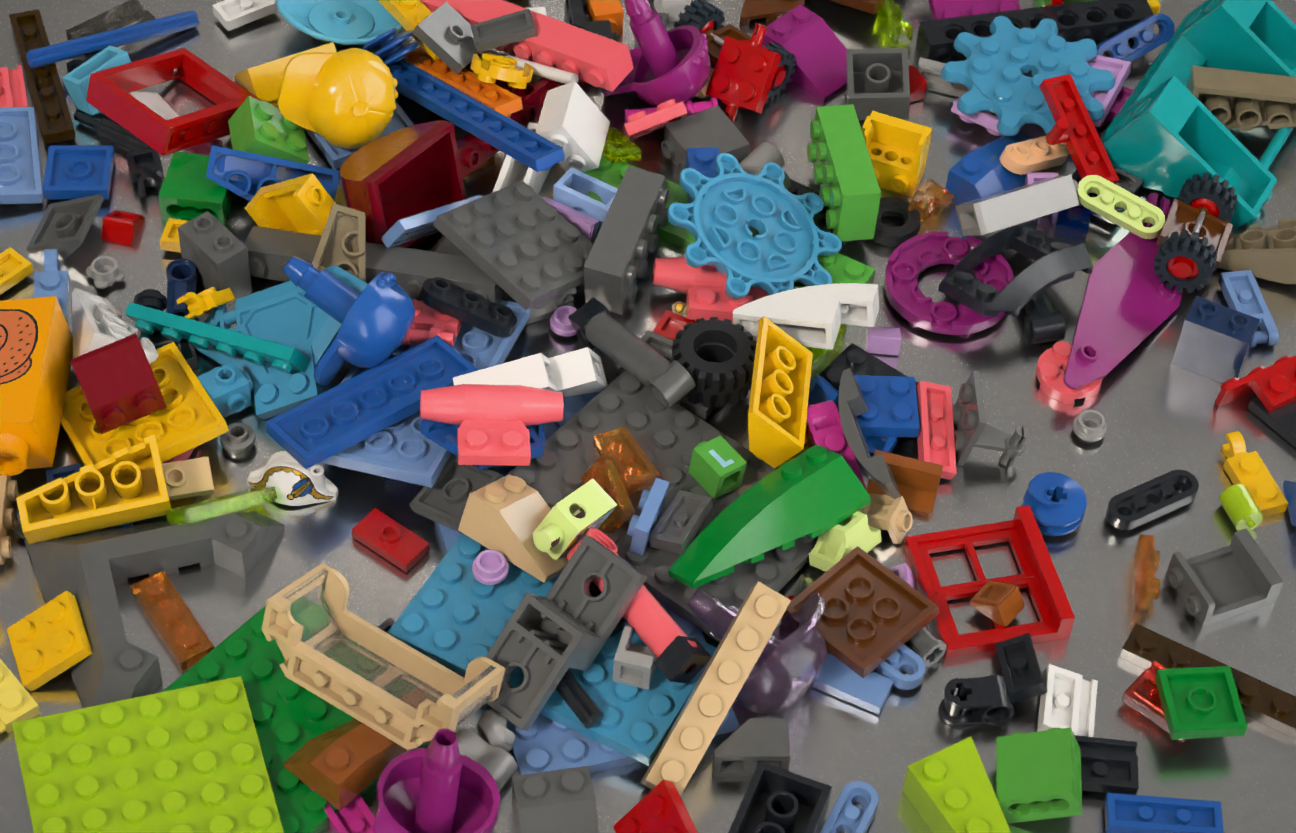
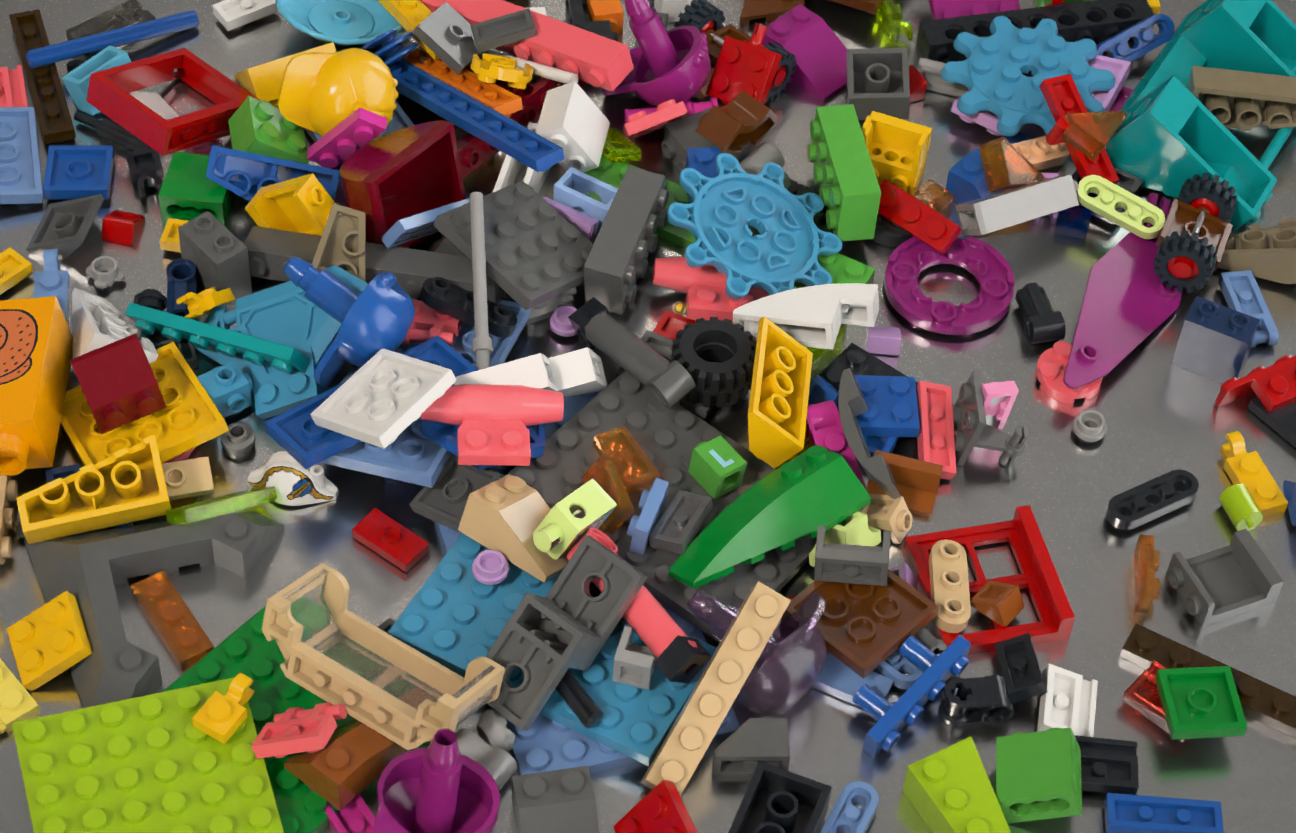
black wedge [938,219,1093,317] -> none
blue piece [1022,472,1087,536] -> none
none -> yellow plate [192,672,254,744]
none -> coral plate [251,702,347,759]
none -> dark pink plate [307,107,387,169]
none -> white plate [310,348,457,449]
none -> light grey bar [470,192,493,370]
none -> reddish brown brick [695,91,780,154]
none -> dark grey panel [814,525,891,586]
none -> blue plate [852,635,971,758]
none -> red plate [878,179,962,256]
none -> tan plate [929,540,971,633]
none -> clear orange slope [979,137,1044,192]
none -> bright pink piece [981,381,1019,431]
none -> clear orange slope [1061,111,1126,161]

